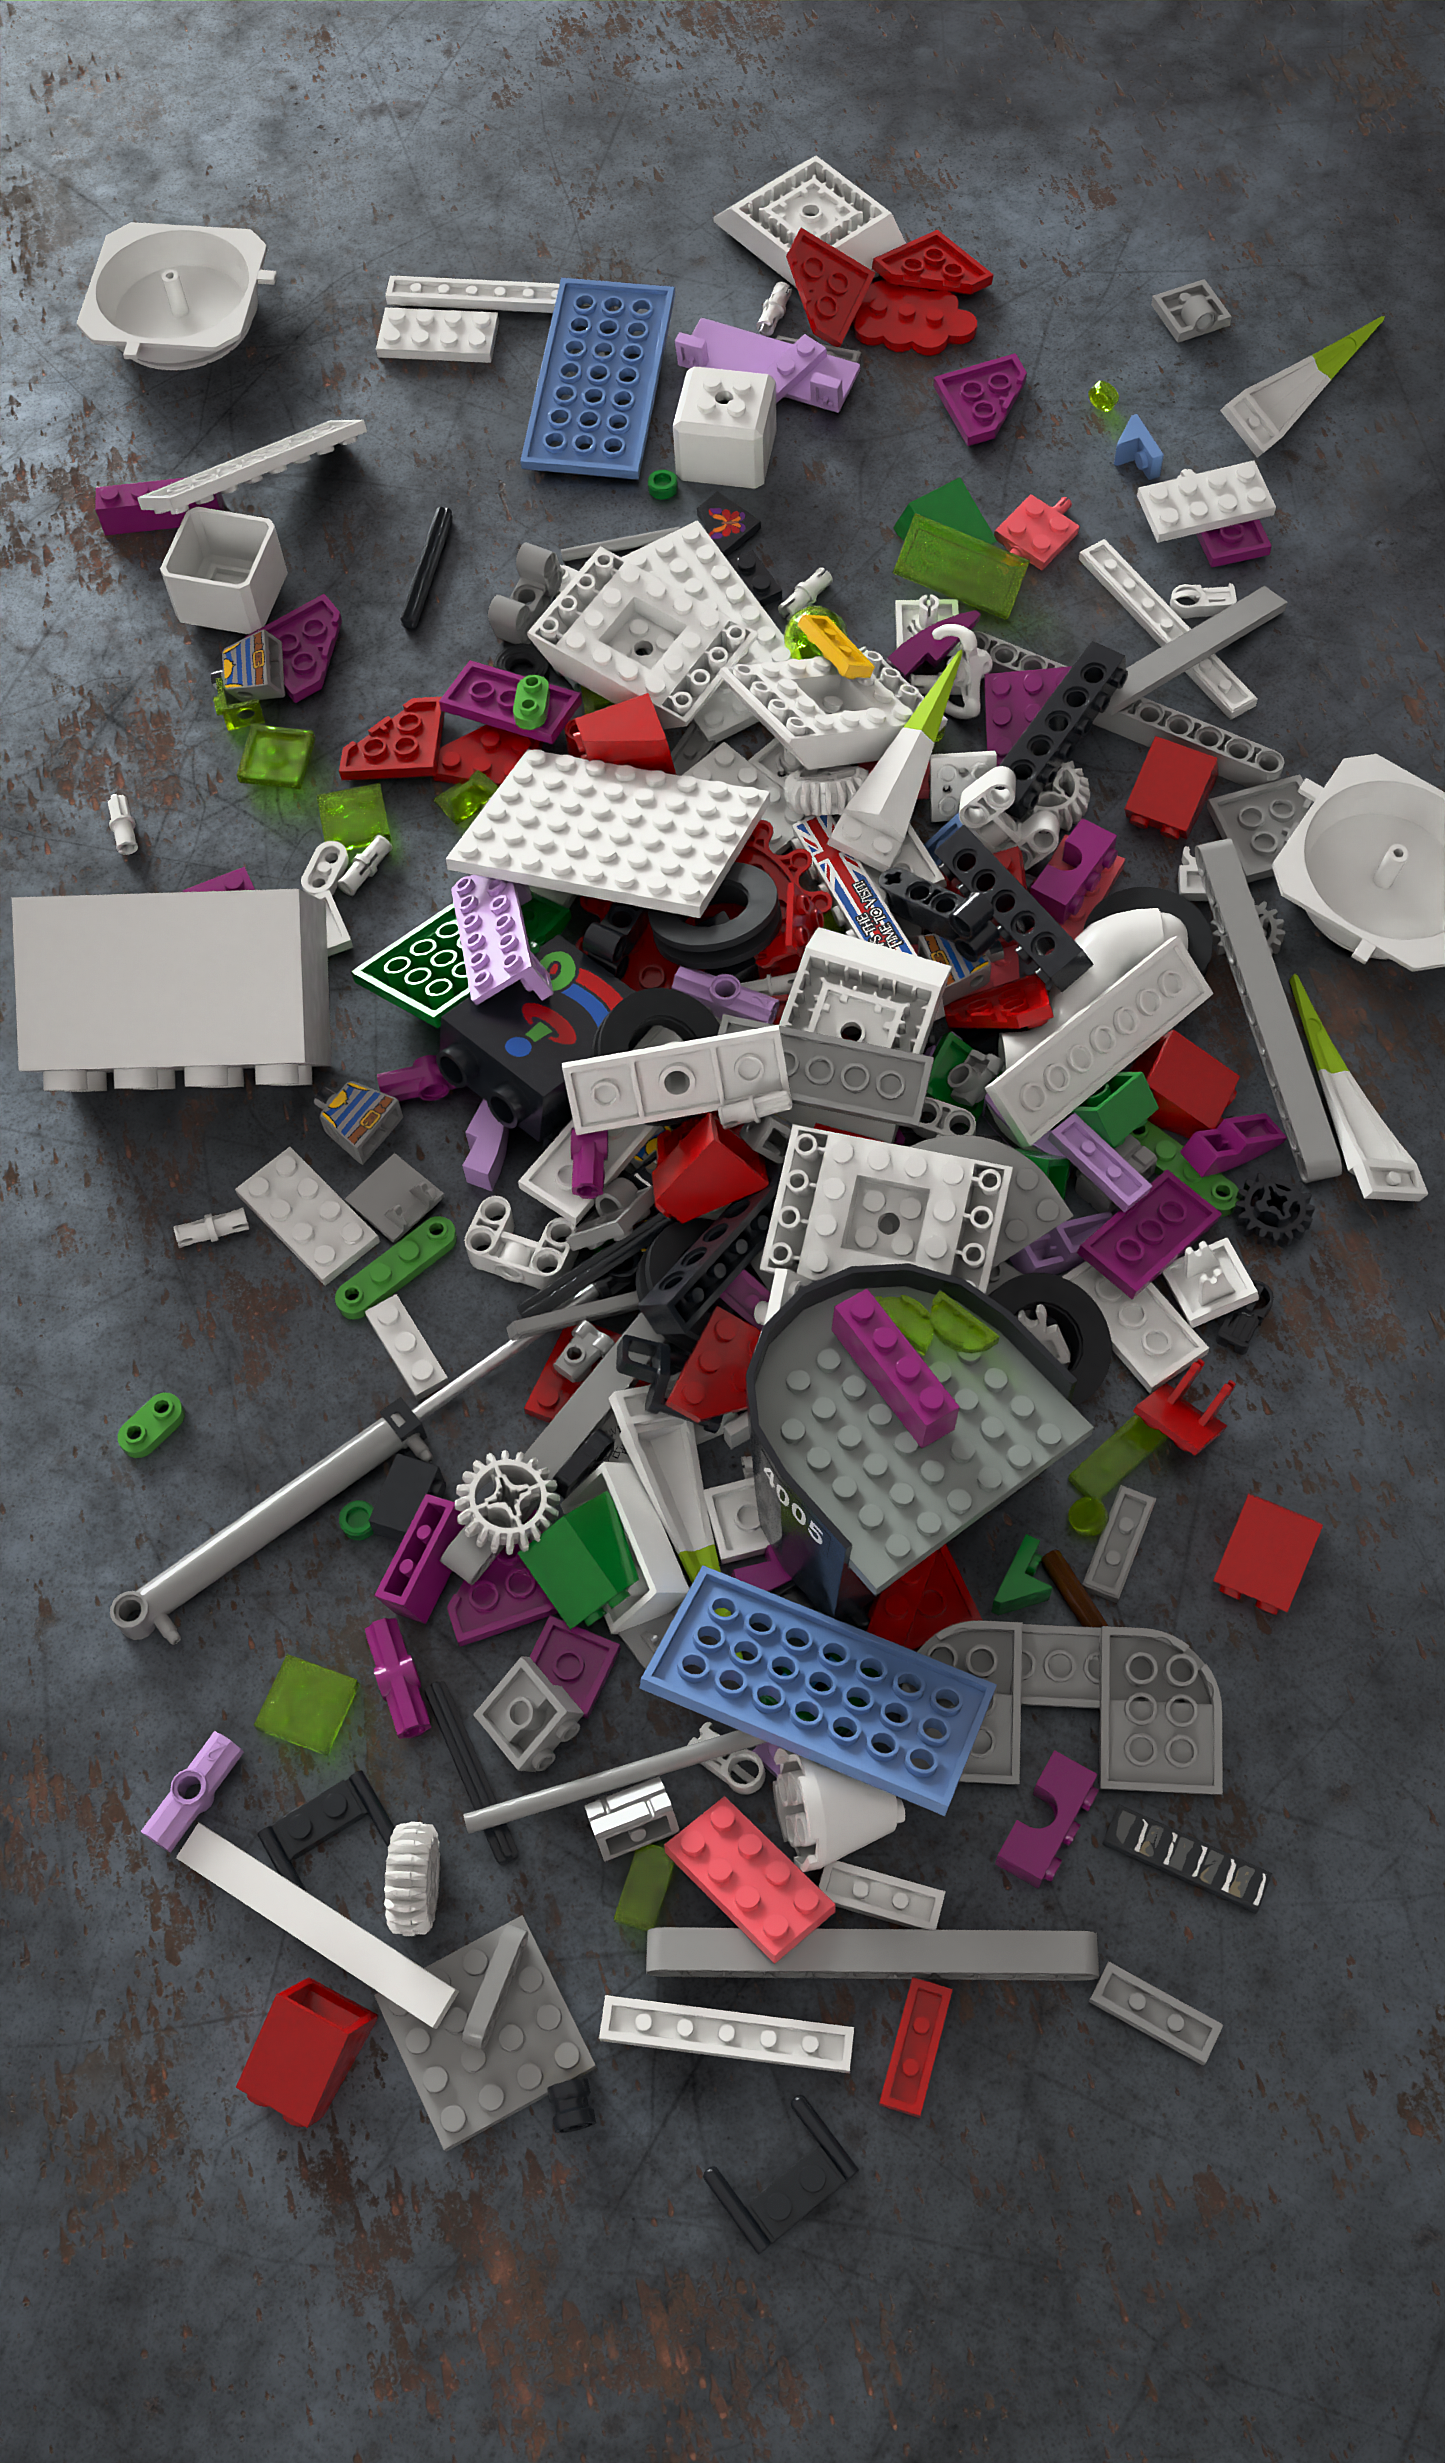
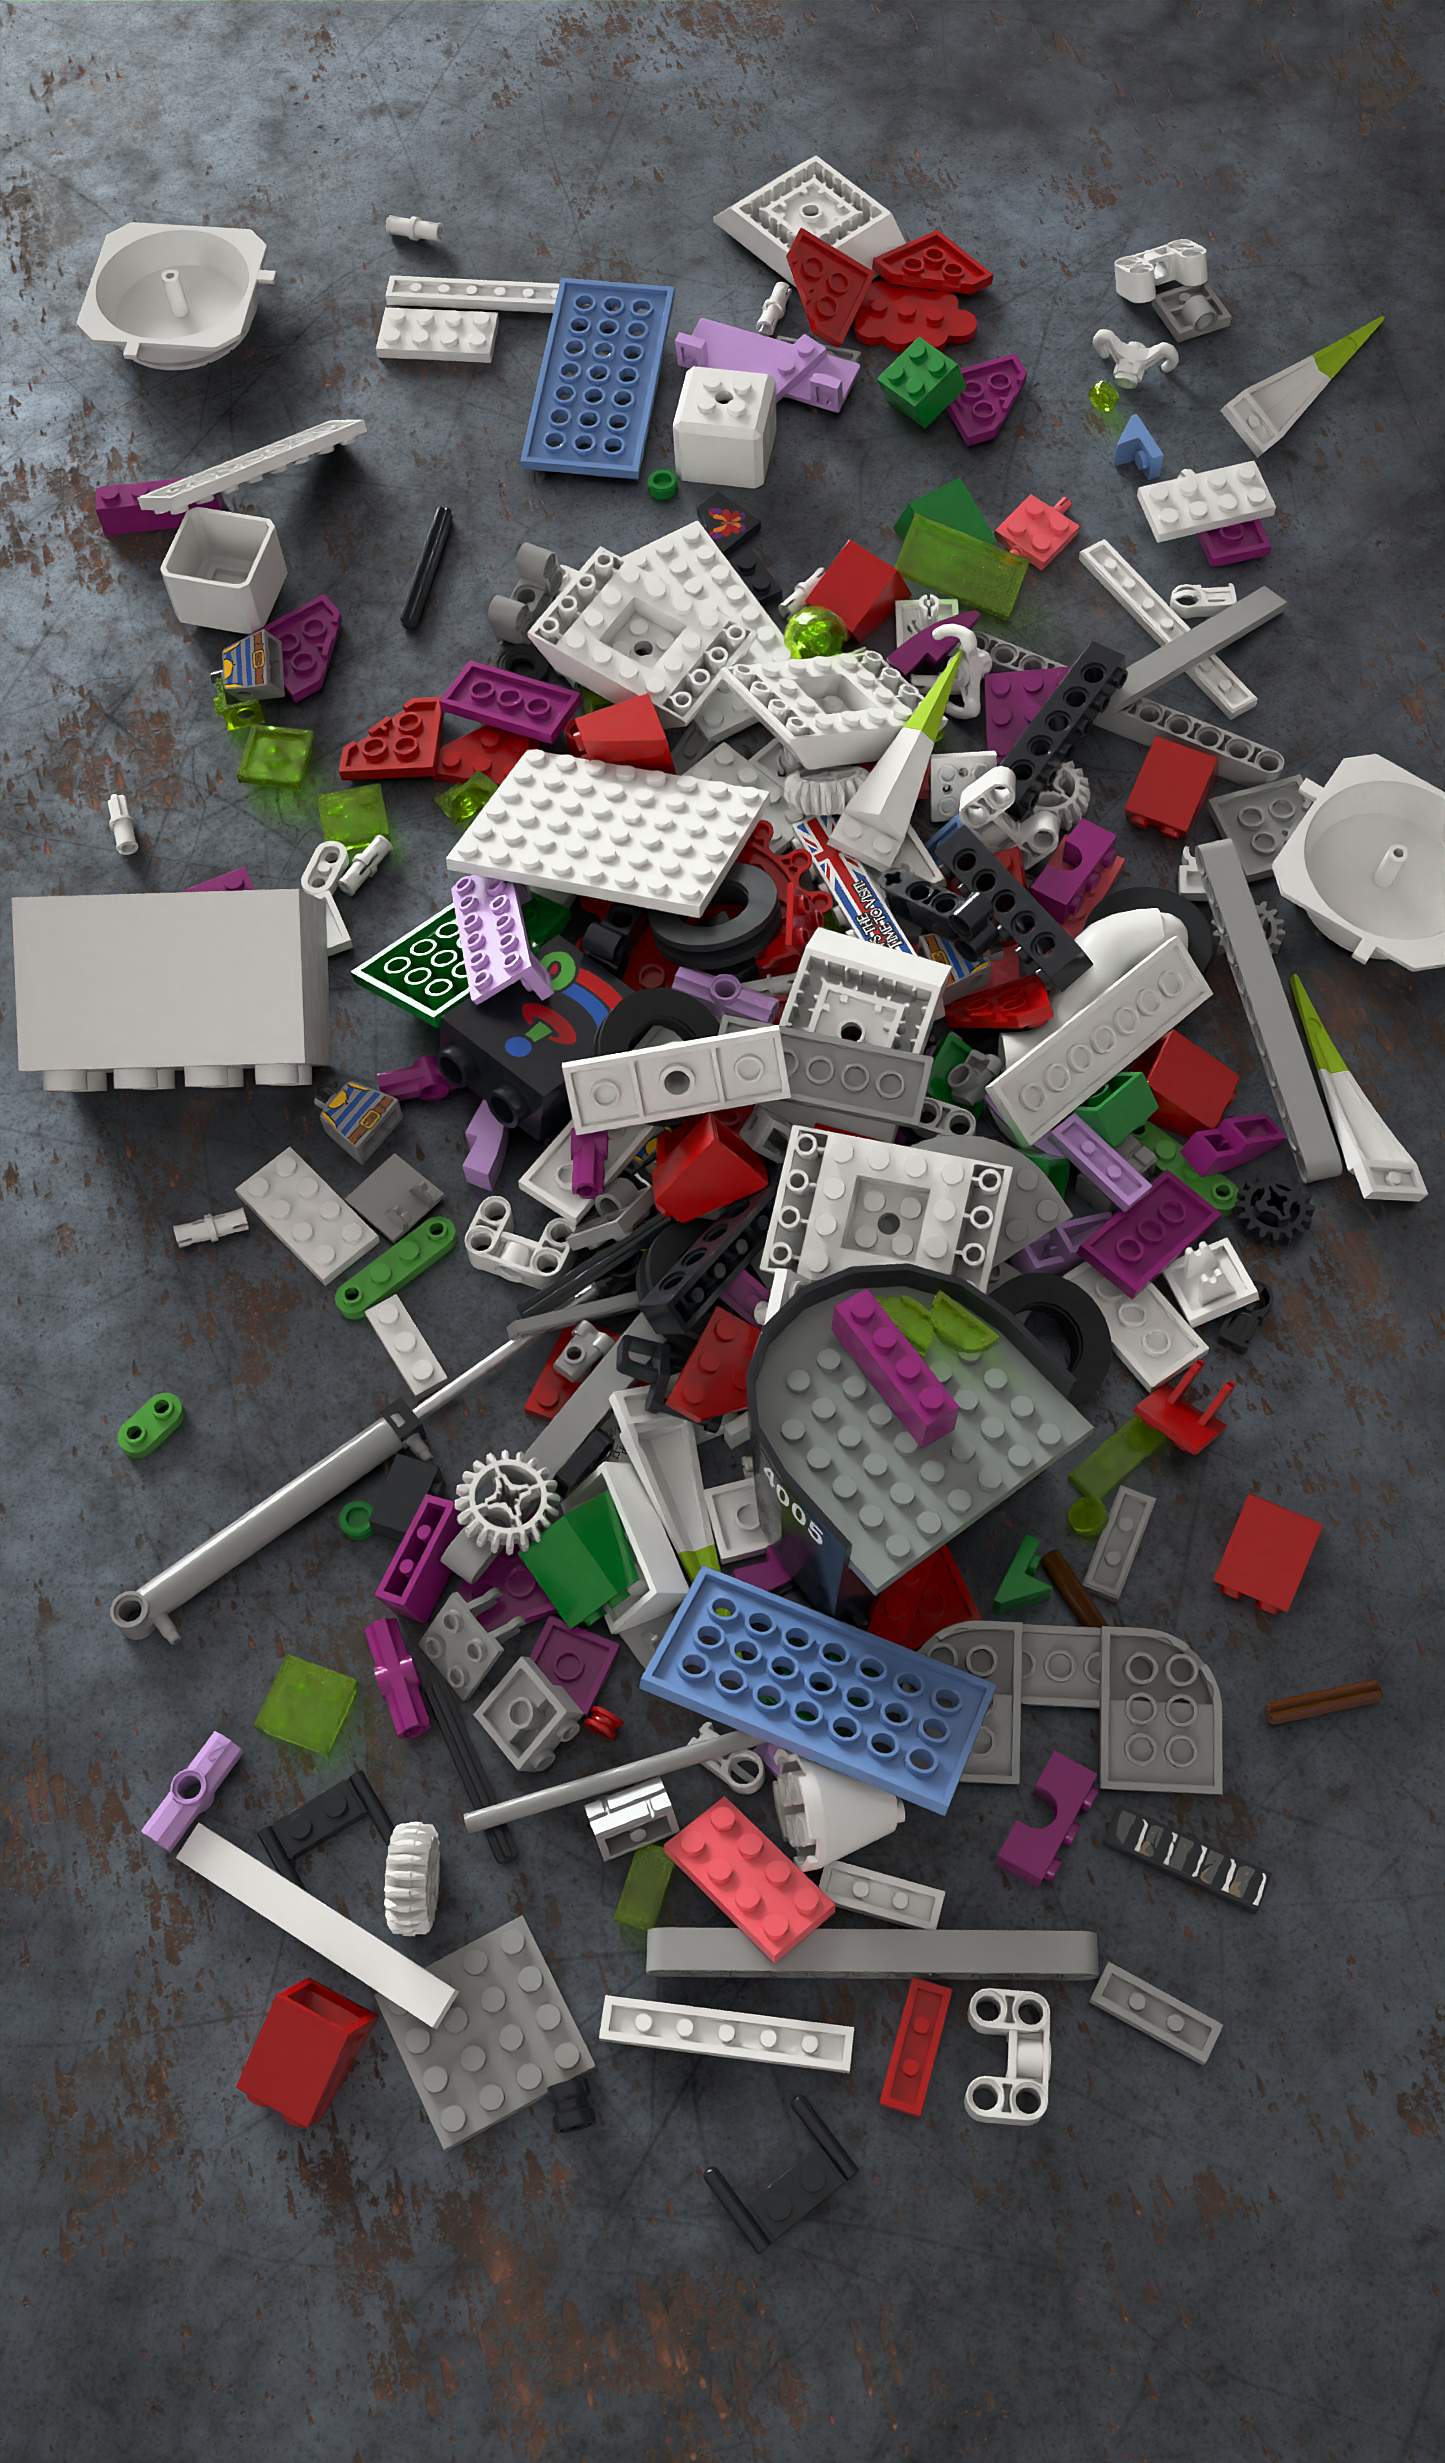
light grey beam [462,1924,529,2049] -> none
bright green plate [513,675,550,730] -> none
light grey bar [561,527,680,562] -> none
white axle [718,1090,792,1129] -> none
yellow plate [798,614,875,679] -> none
white plate [1018,1304,1071,1364] -> none
none -> white pin [386,215,444,242]
none -> light grey plate [418,1587,526,1702]
none -> red bush [583,1706,624,1742]
none -> red slope [805,539,912,643]
none -> green brick [877,337,967,428]
none -> white beam [964,1988,1051,2126]
none -> white piece [1093,329,1179,389]
none -> white beam [1114,239,1208,303]
none -> reddish brown axle [1265,1679,1382,1725]

